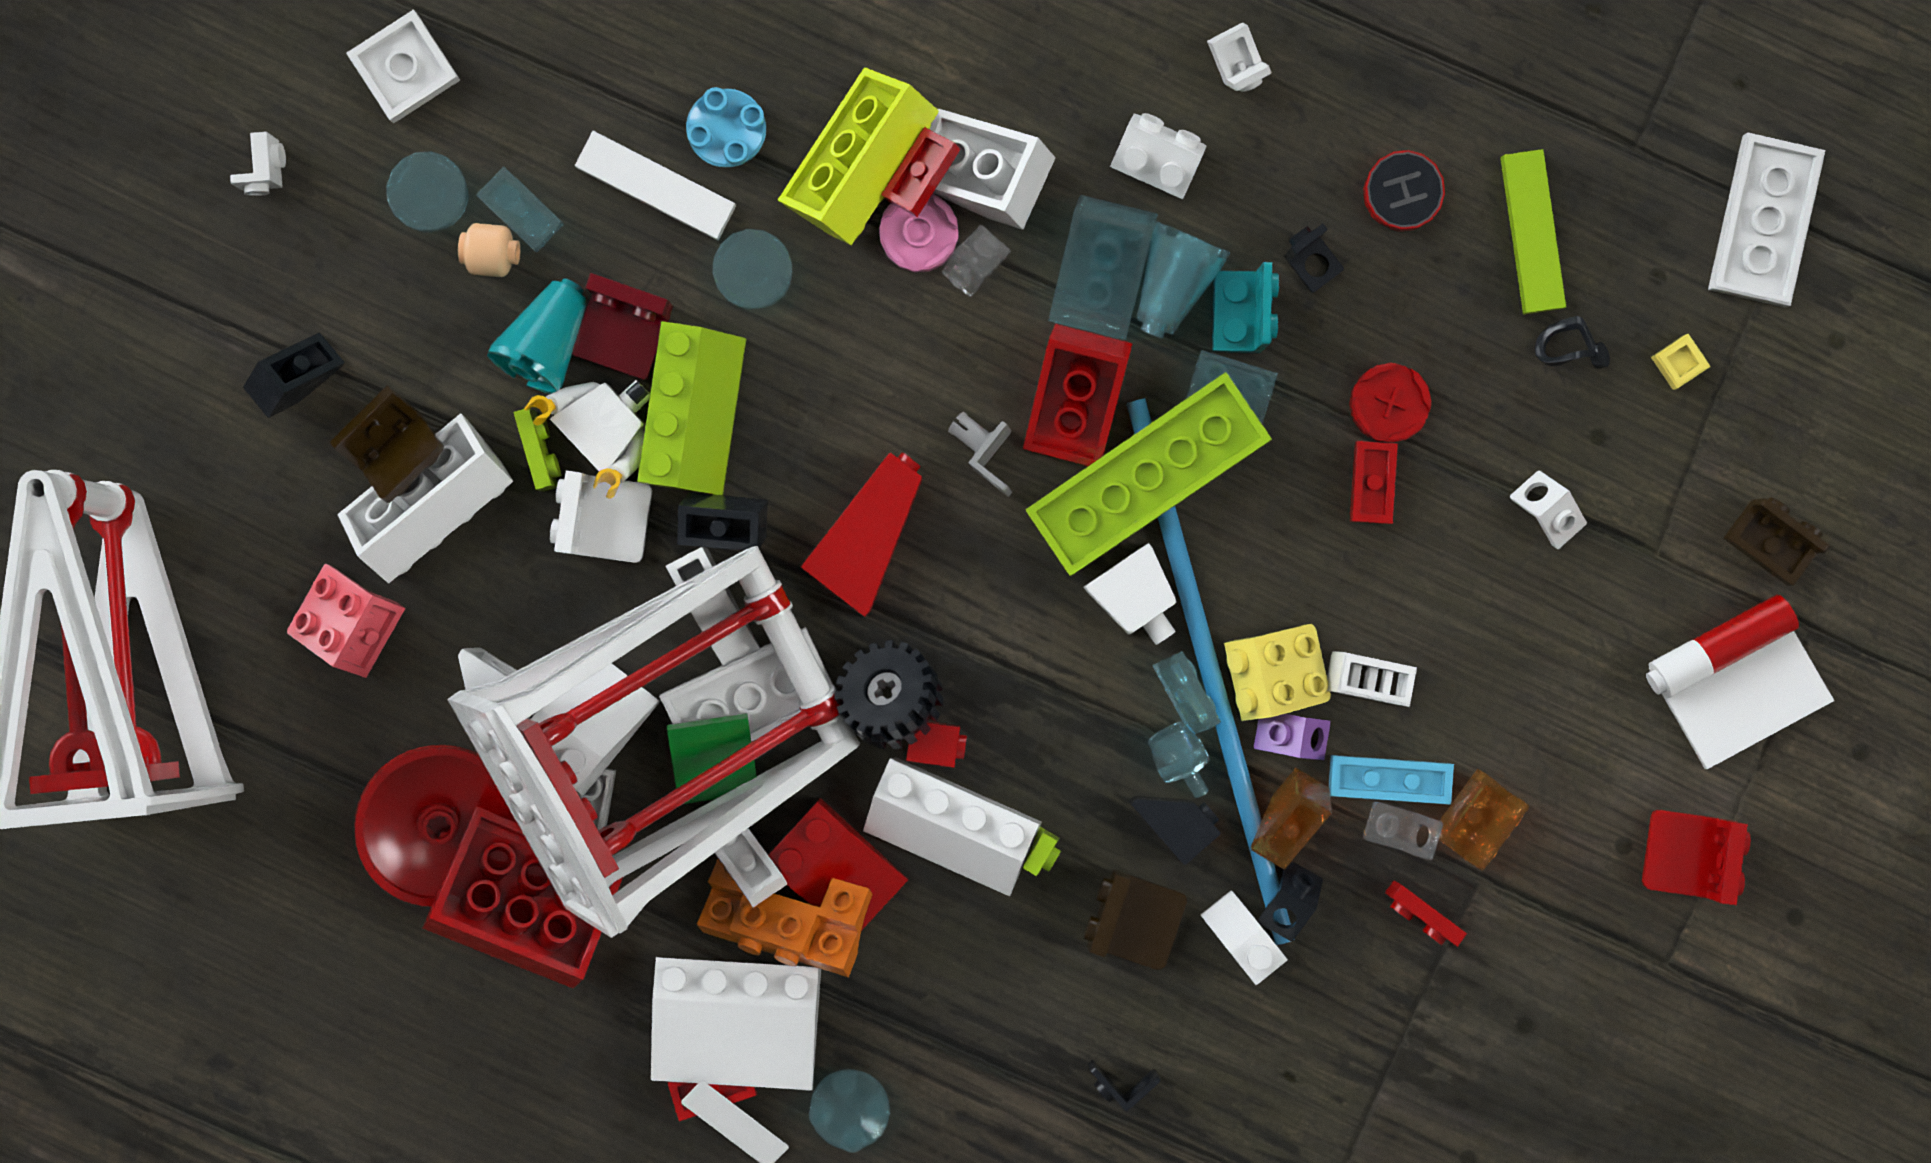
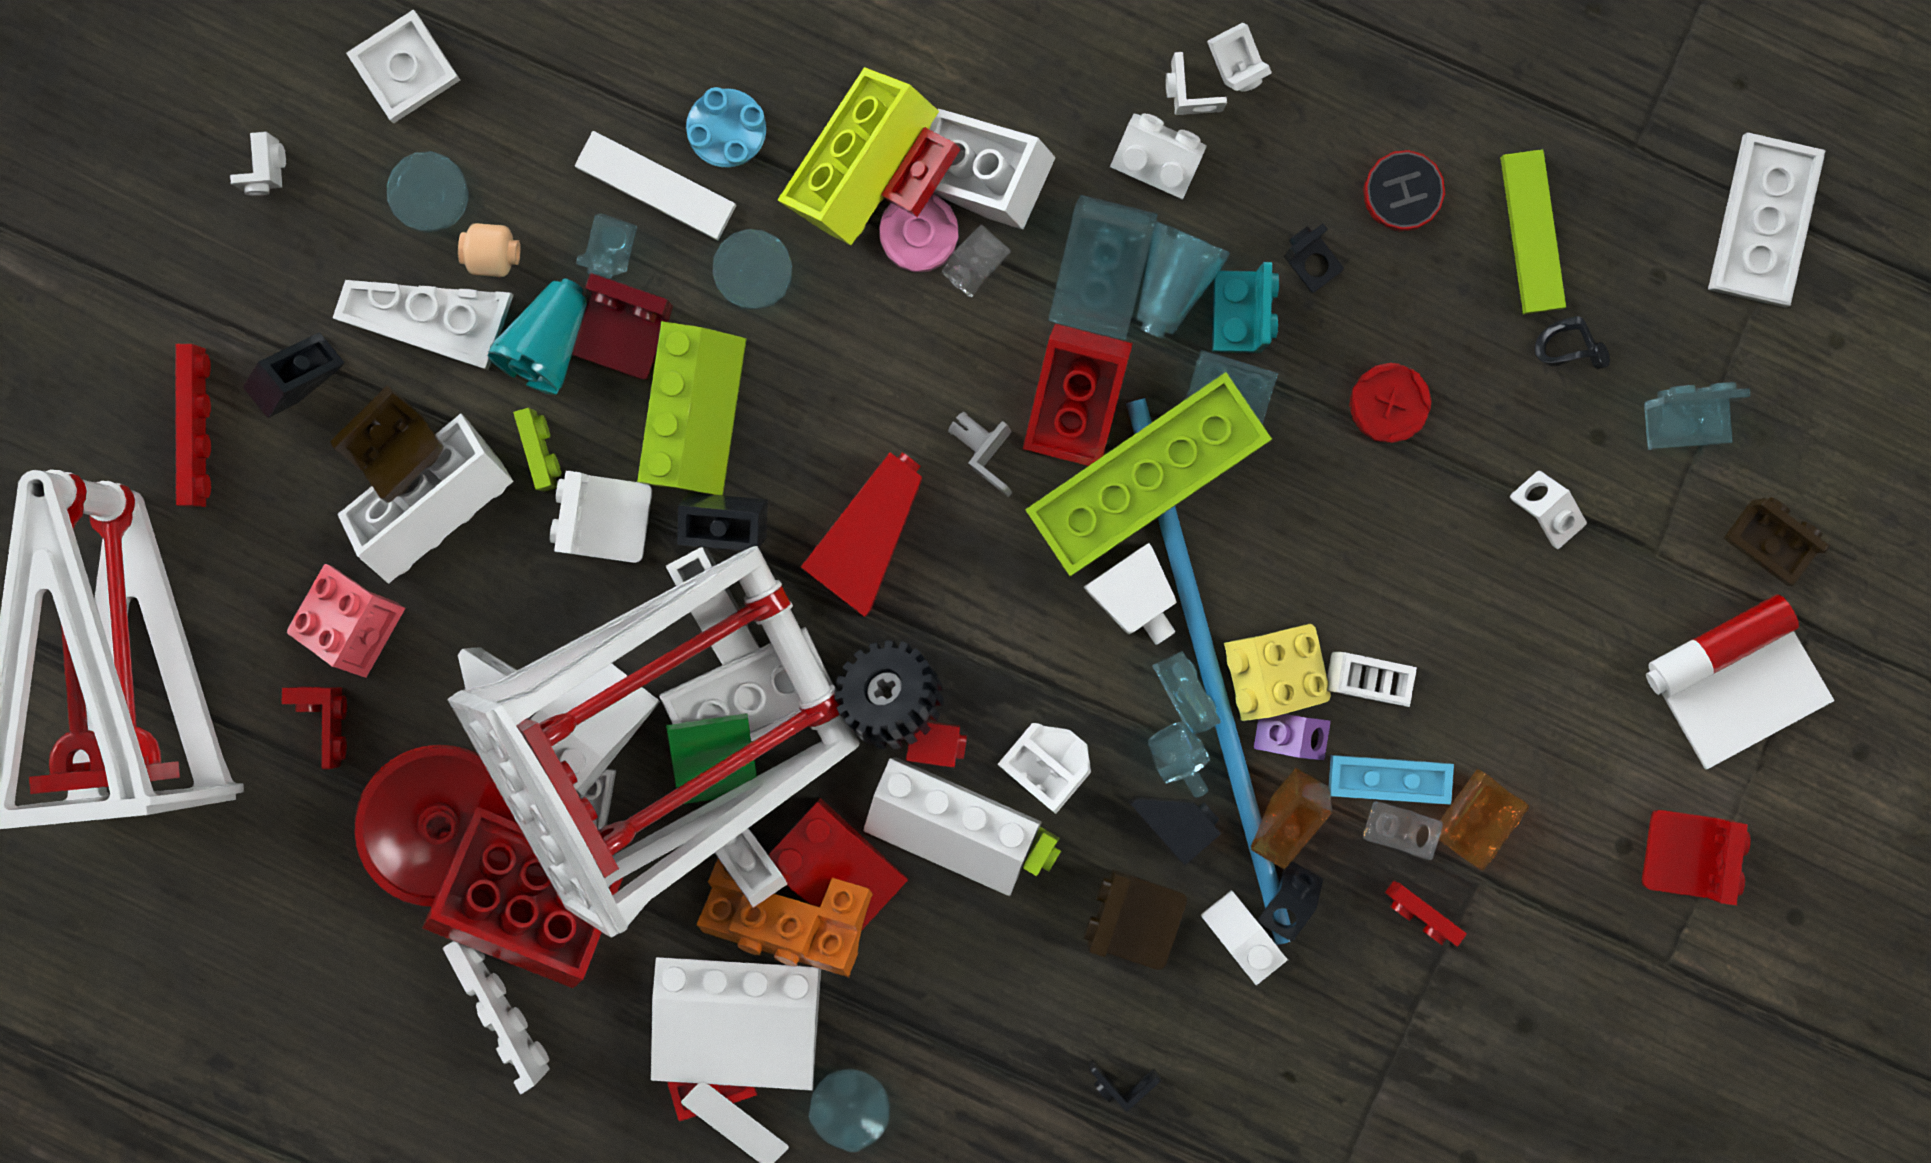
clear light blue plate [476,166,564,252] -> none
white torso [524,380,650,499] -> none
red plate [1350,441,1398,524] -> none
light yellow tile [1651,334,1711,390] -> none
none -> red plate [176,344,211,507]
none -> red bracket [282,687,347,769]
none -> white wing [333,280,513,370]
none -> white wing [443,941,550,1095]
none -> clear light blue bracket [576,213,637,279]
none -> white slope [998,723,1091,814]
none -> white bracket [1166,52,1227,115]
none -> clear light blue bracket [1644,382,1751,450]

